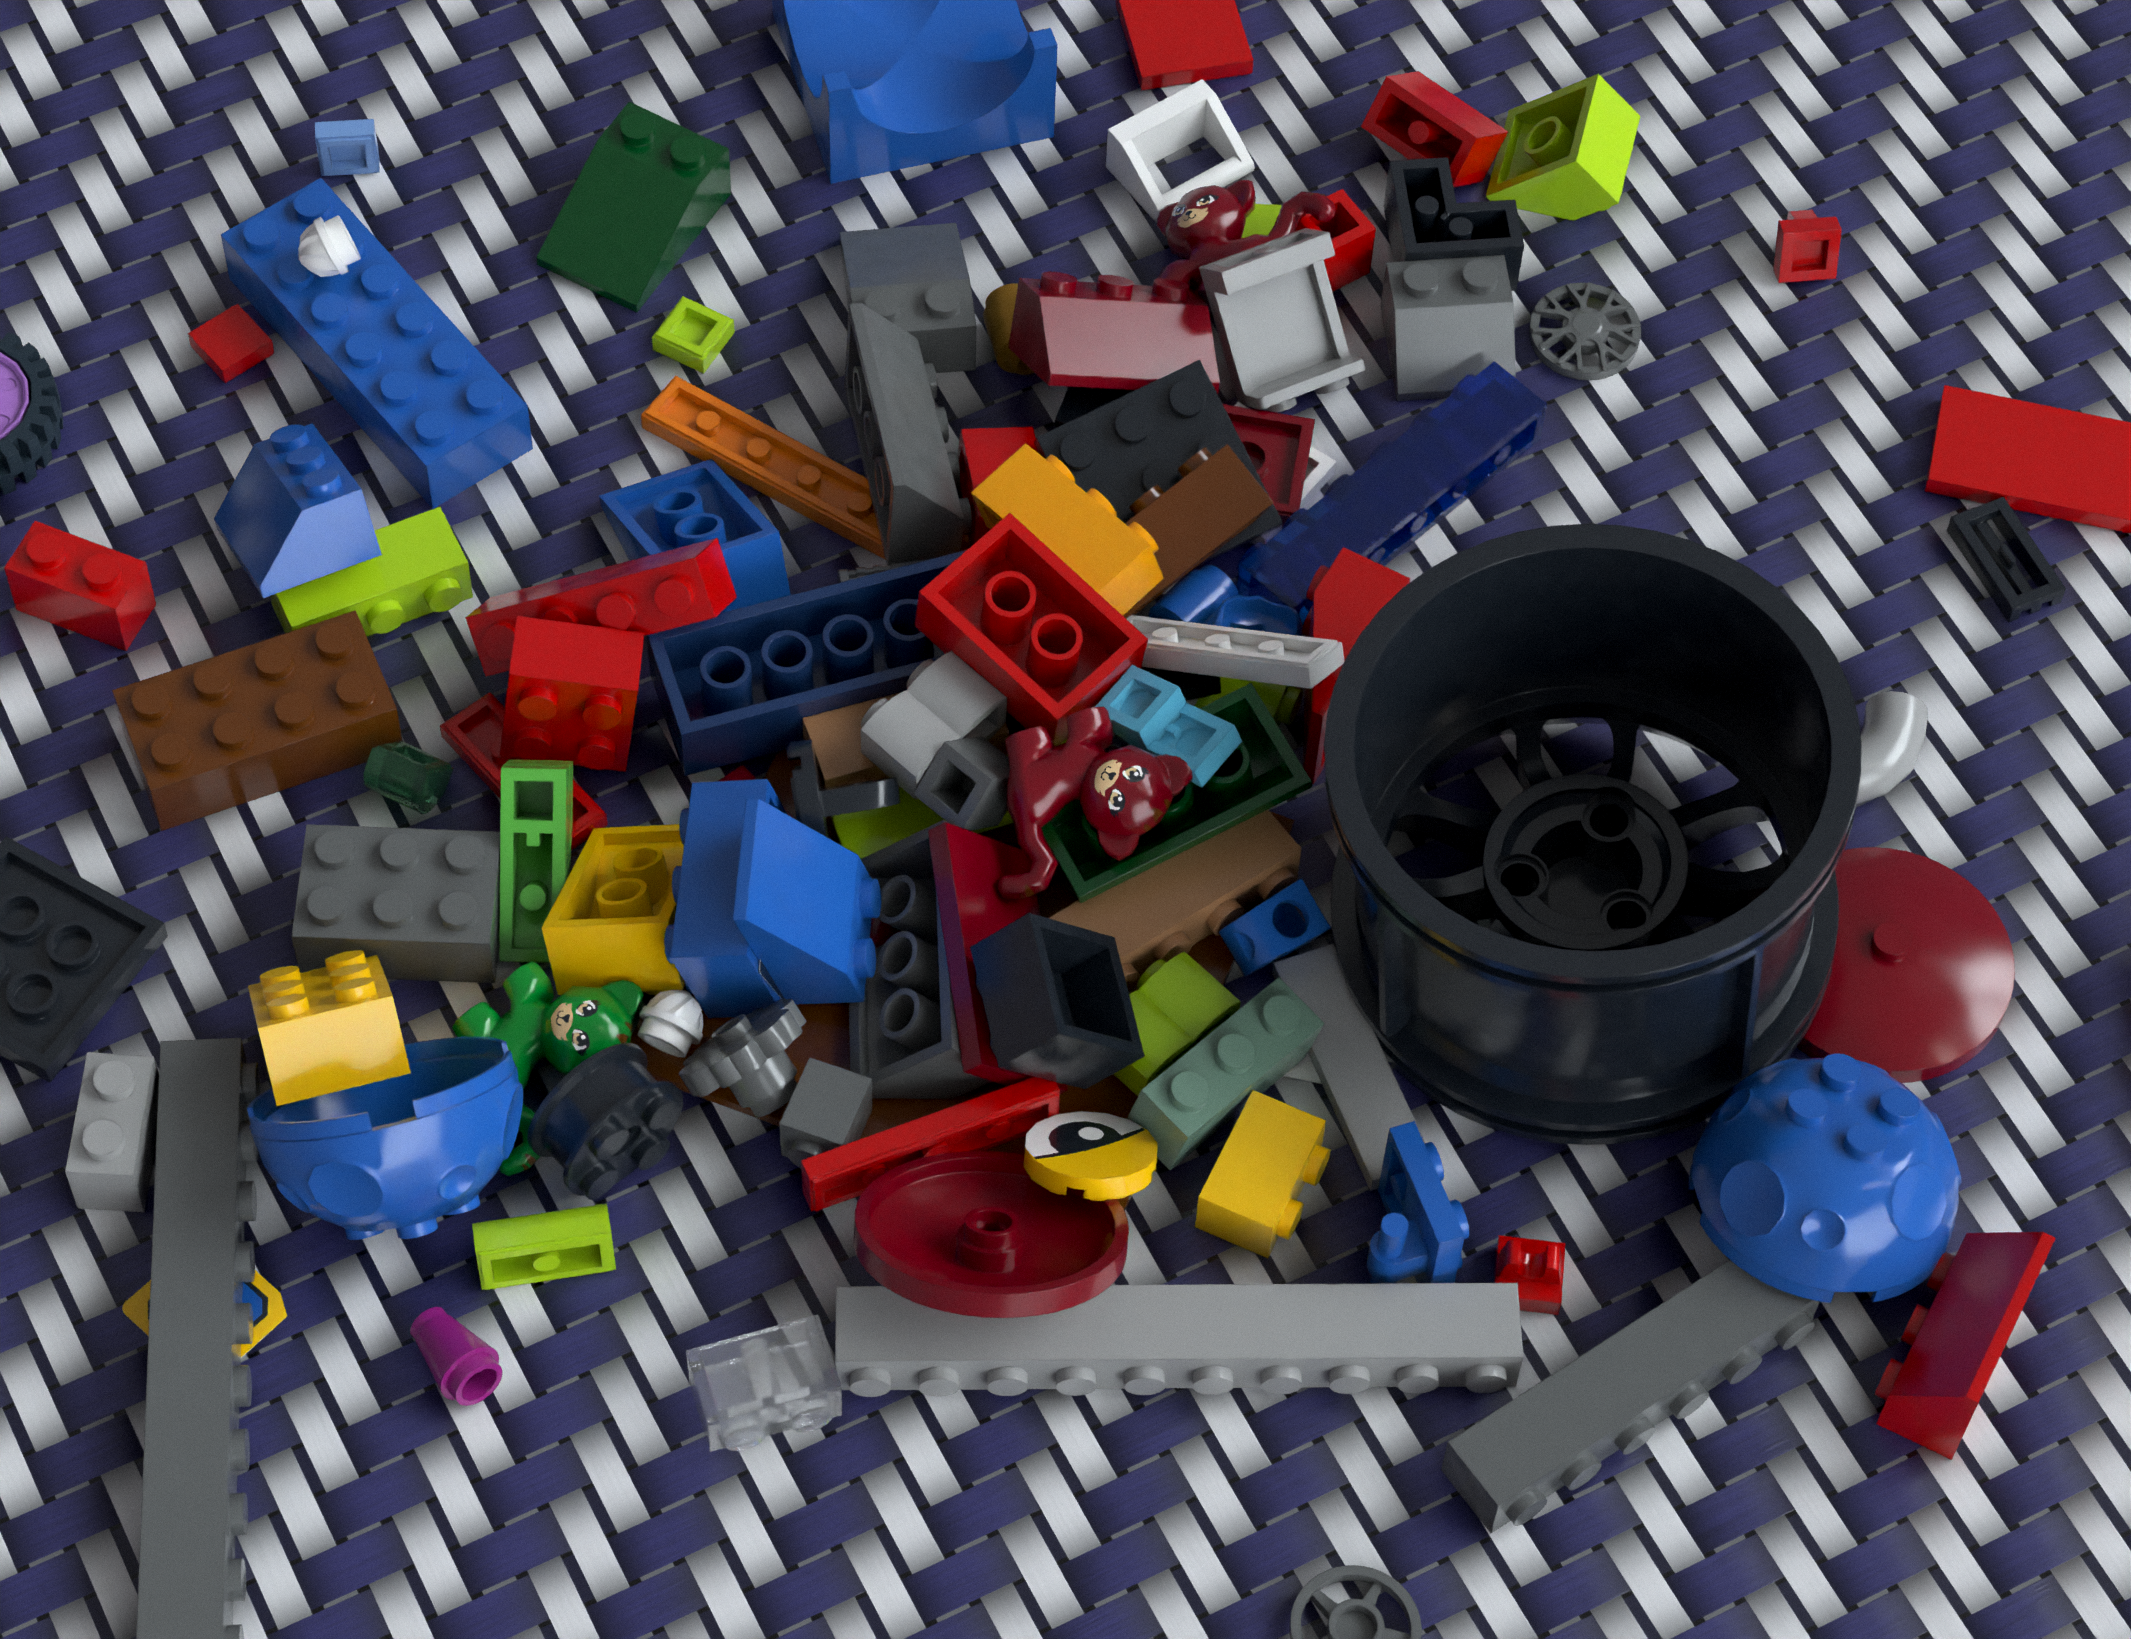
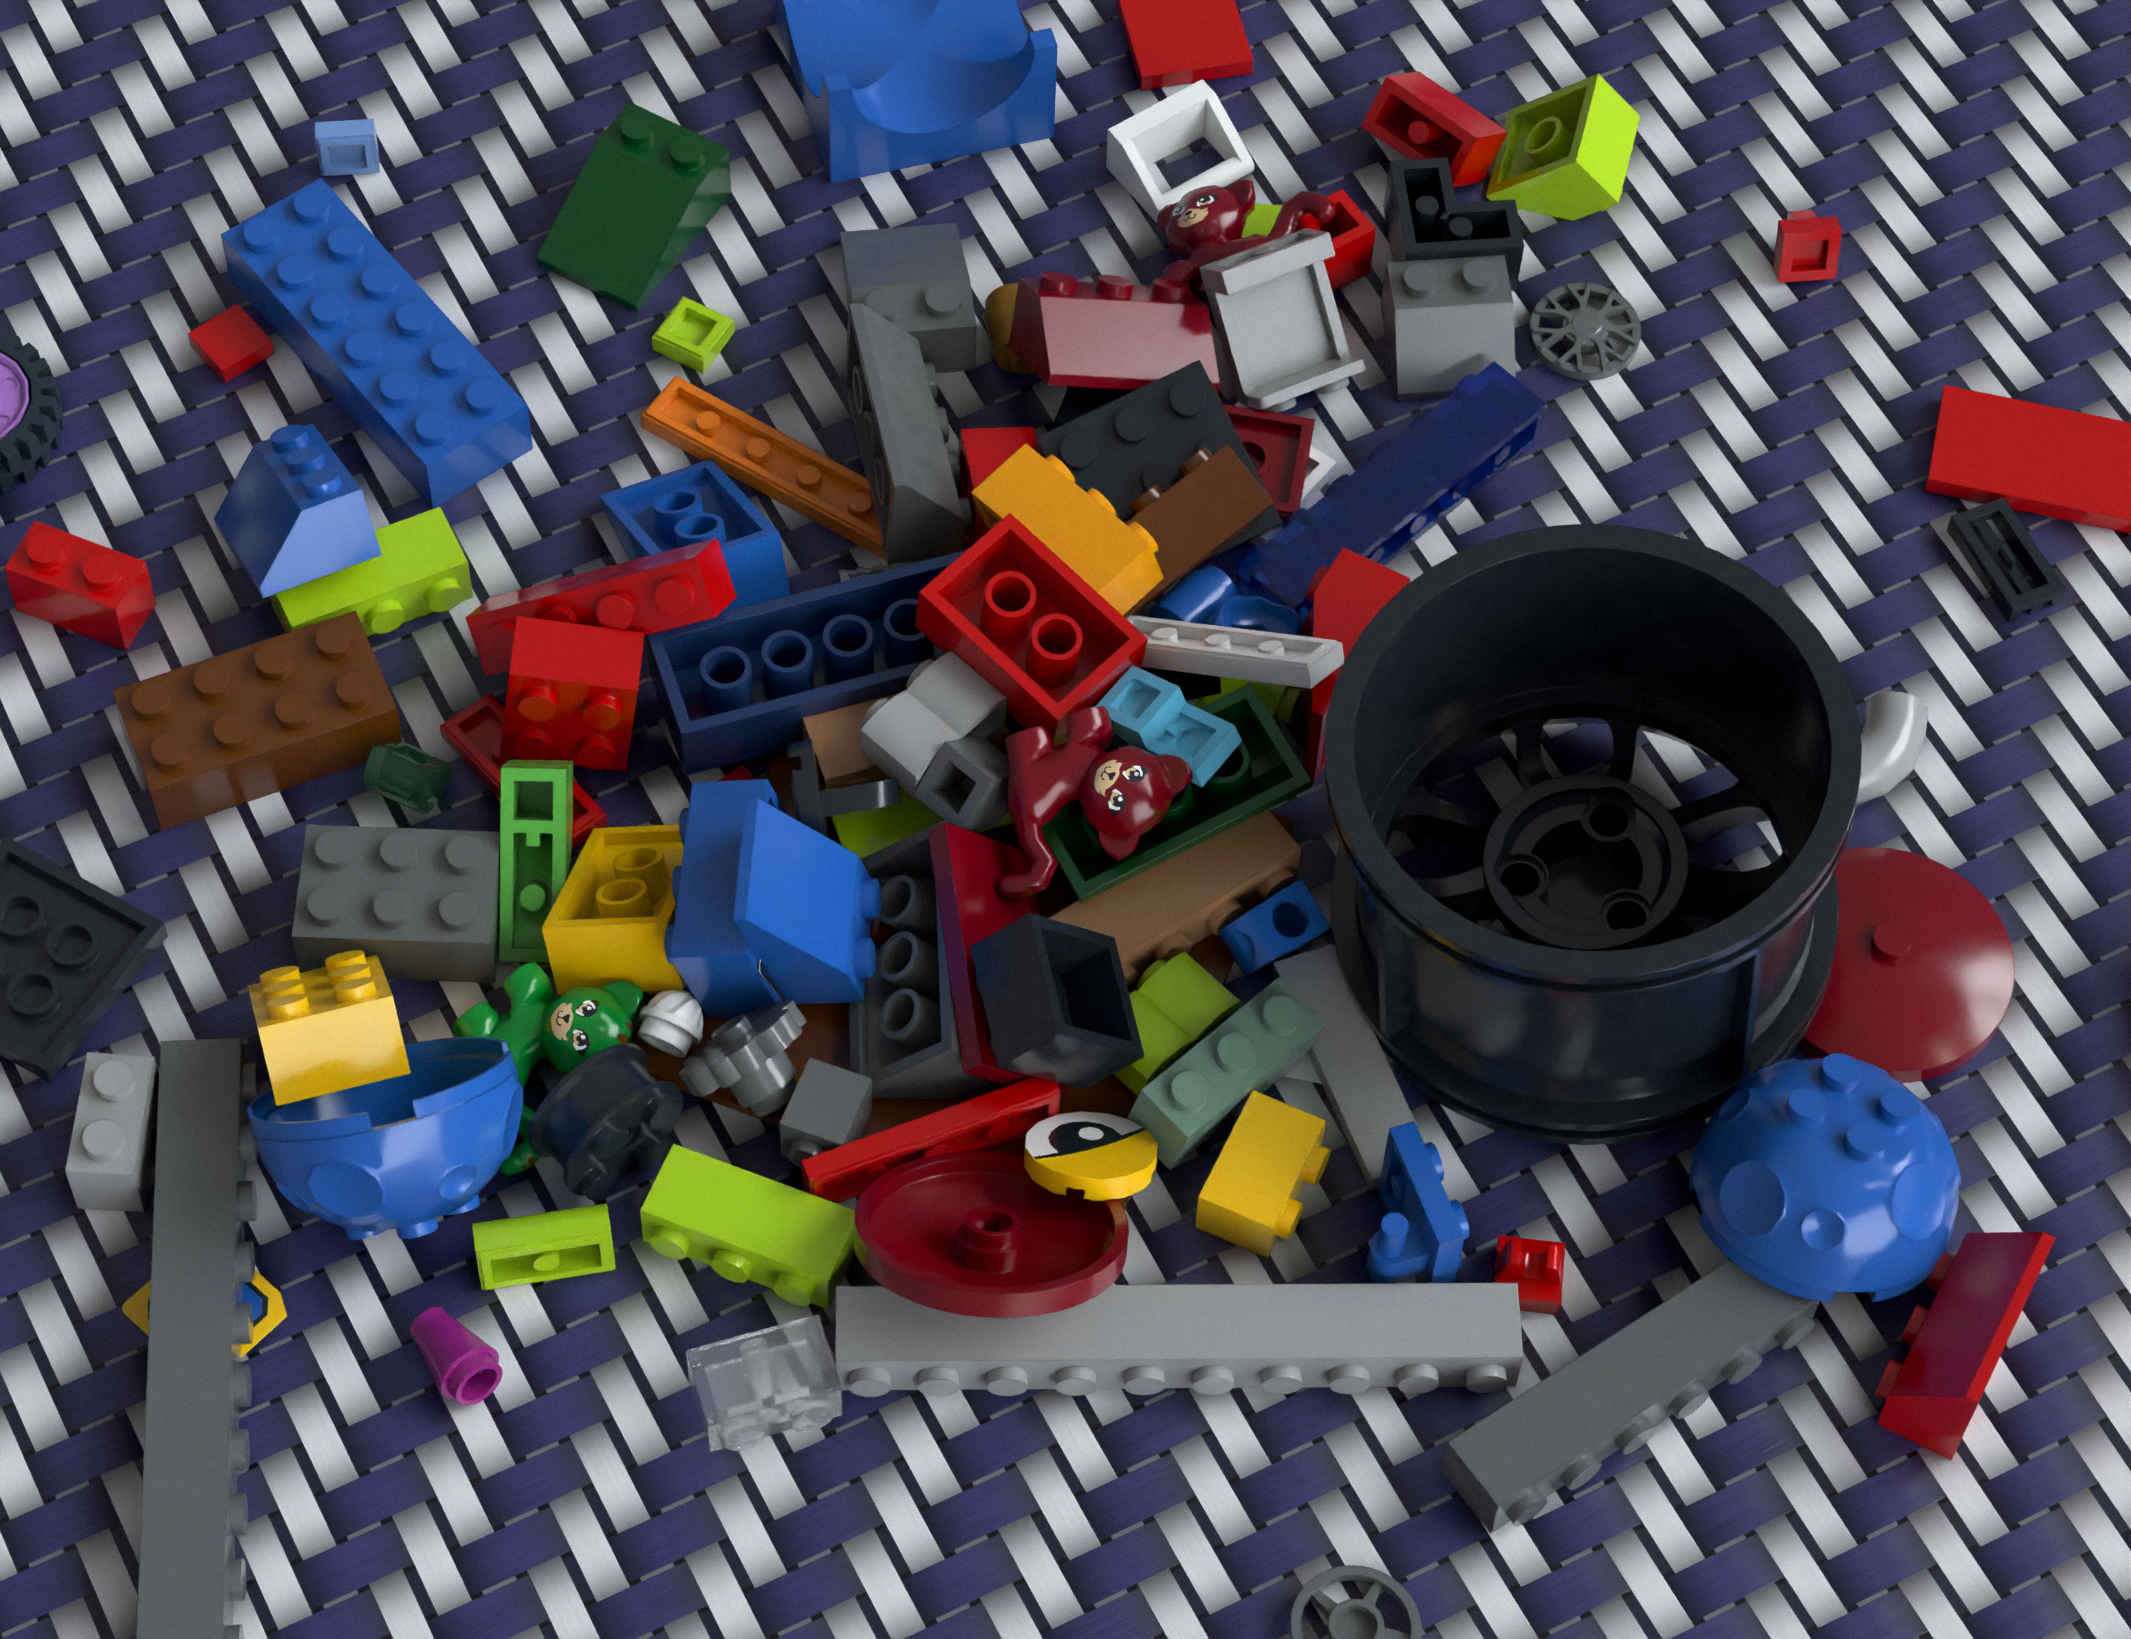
white plate [298,215,361,277] -> none
none -> lime brick [640,1144,855,1310]

